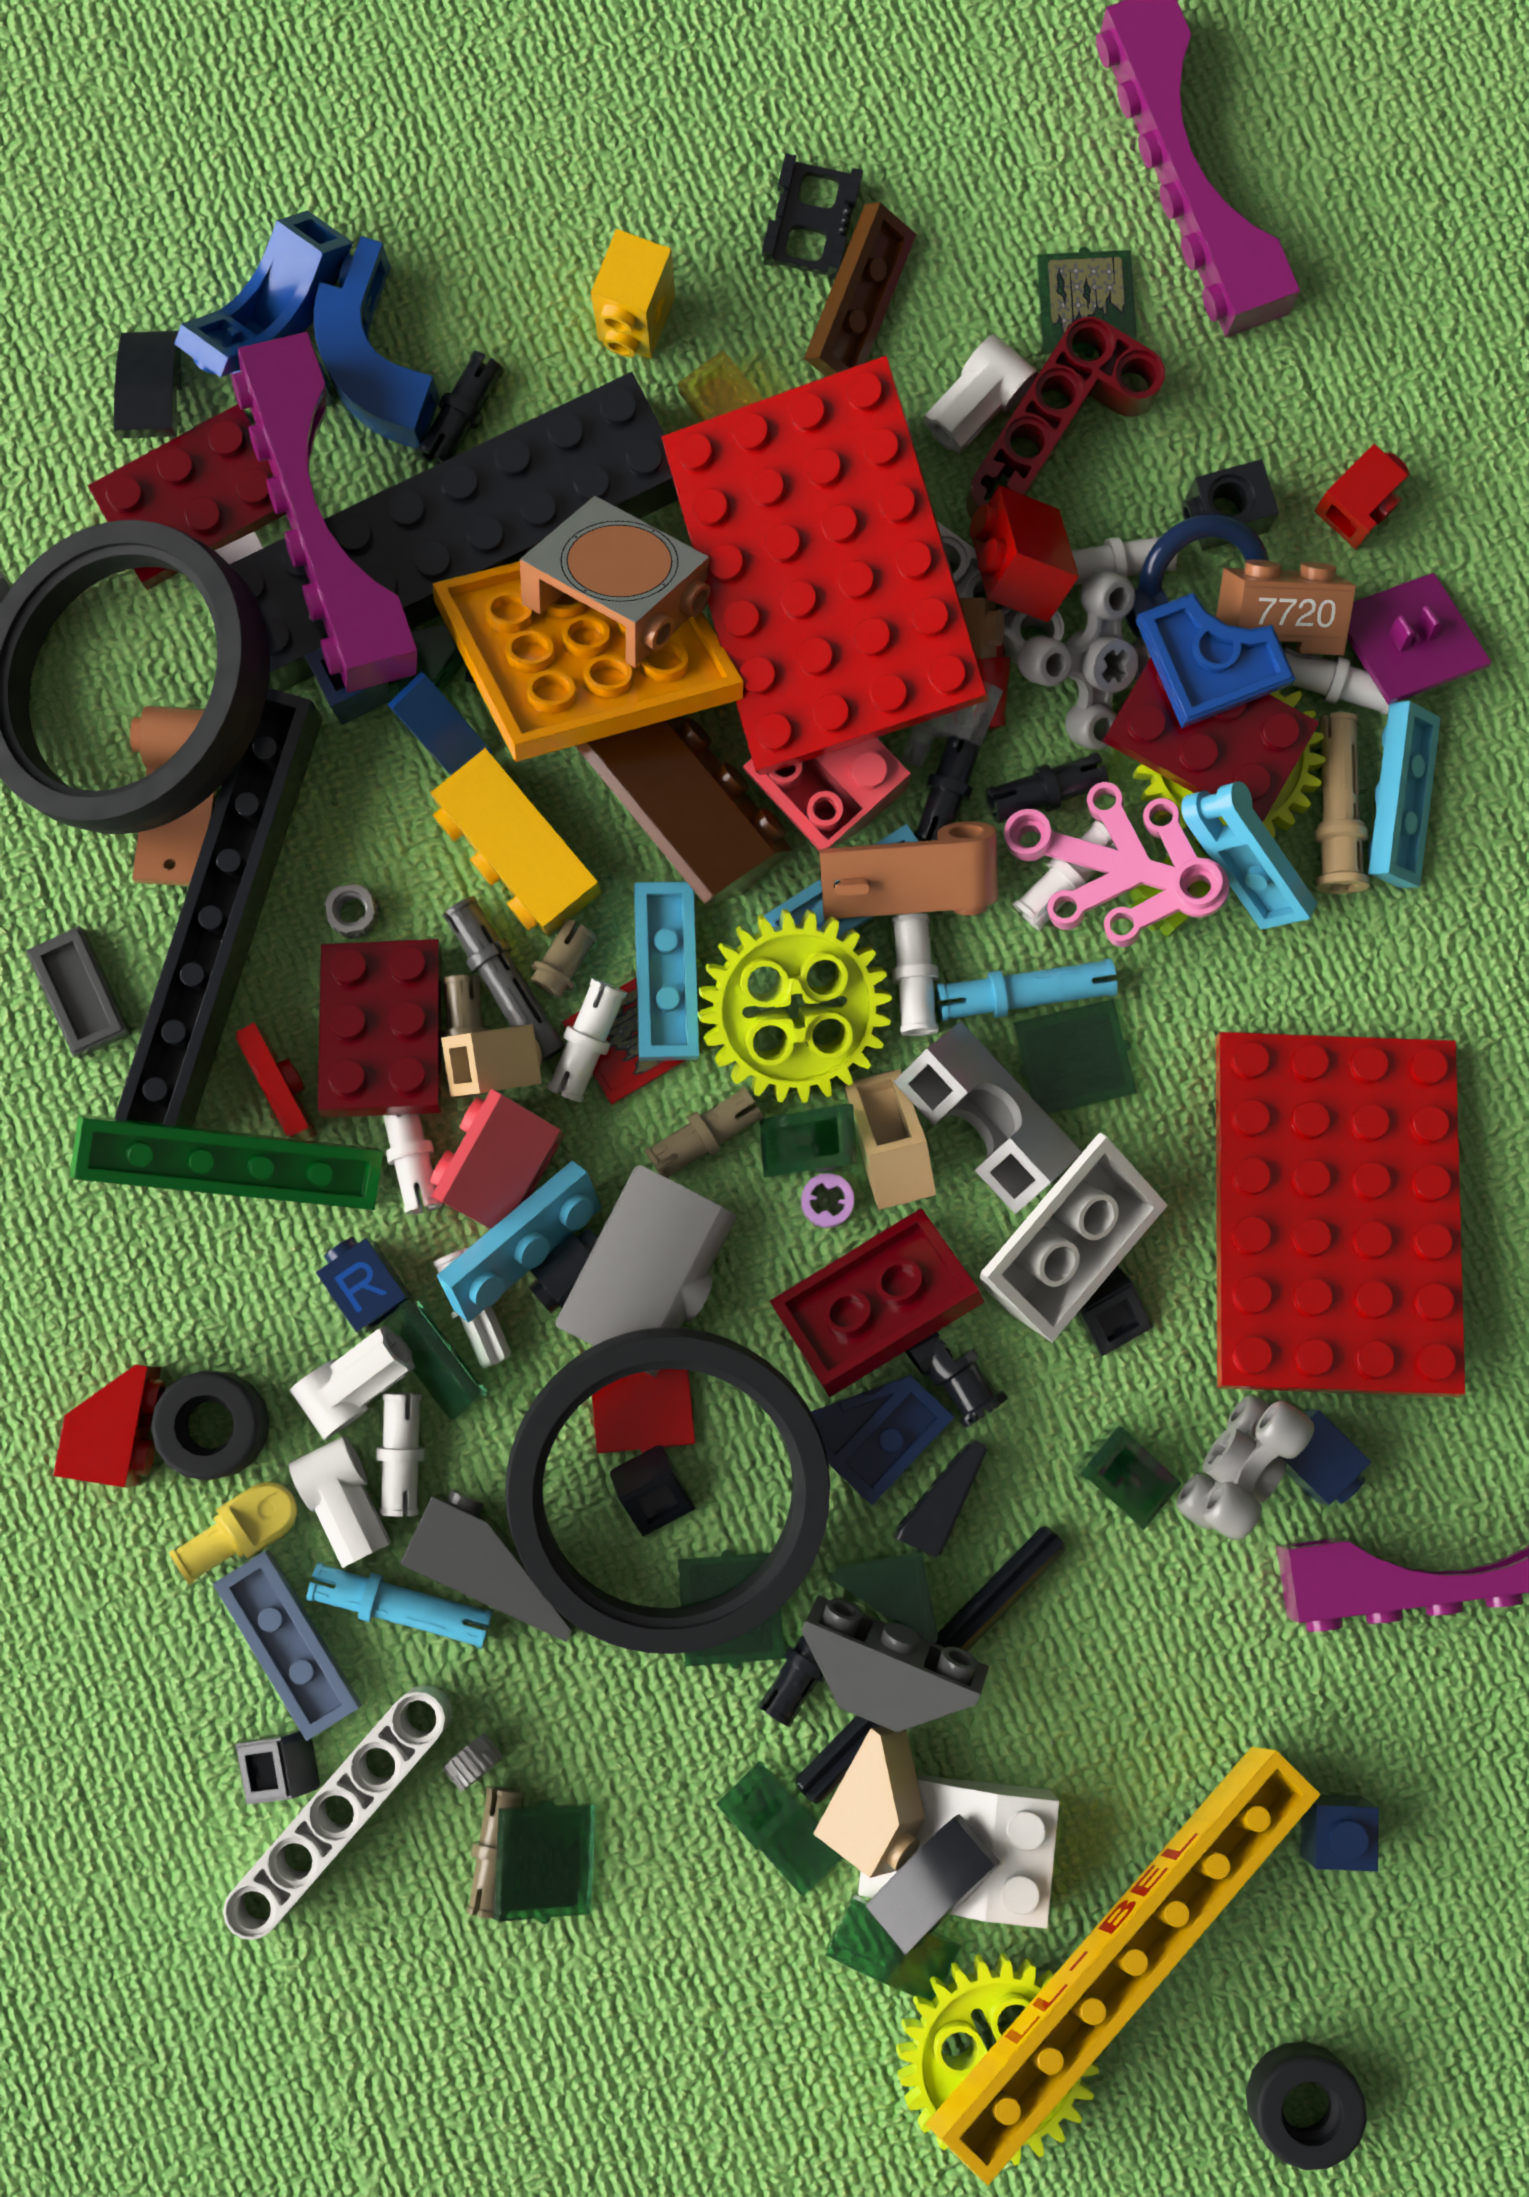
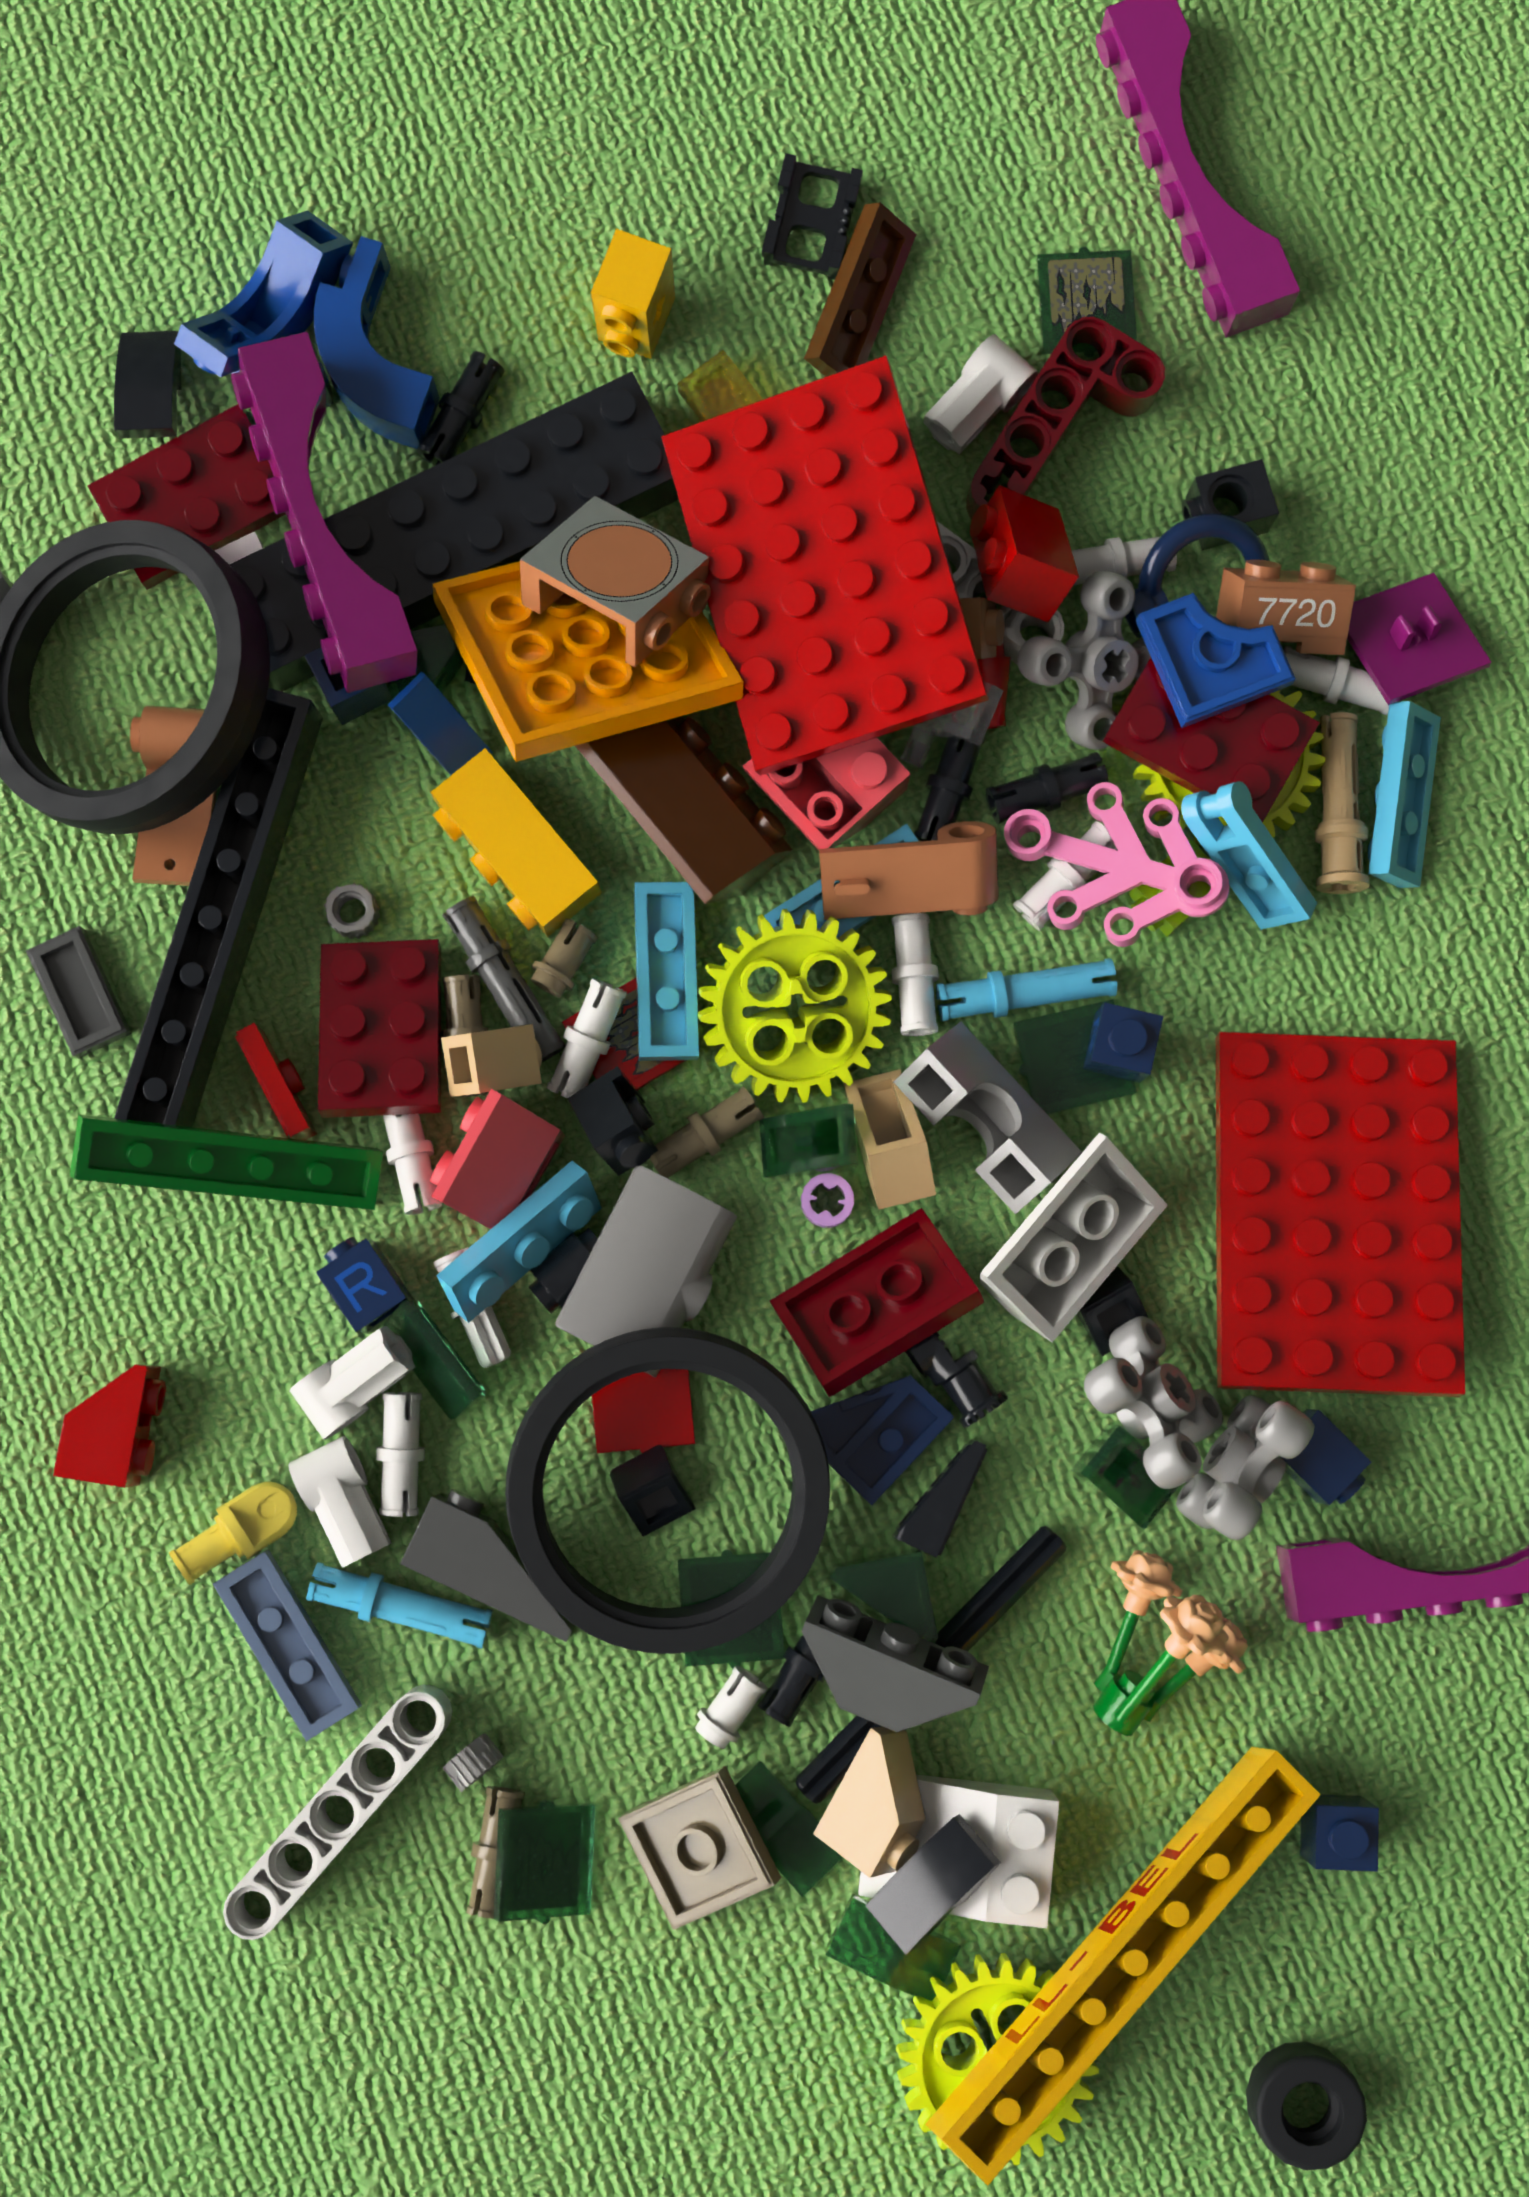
black tyre [151,1370,270,1481] -> none
black slope [236,1730,320,1805] -> none
red brick [1314,444,1410,550] -> none
none -> black brick [567,1066,659,1176]
none -> plate [618,1766,781,1930]
none -> white pin [695,1666,767,1749]
none -> dark blue brick [1083,1002,1163,1083]
none -> light grey gear [1084,1316,1223,1489]
none -> plant [1093,1550,1248,1736]

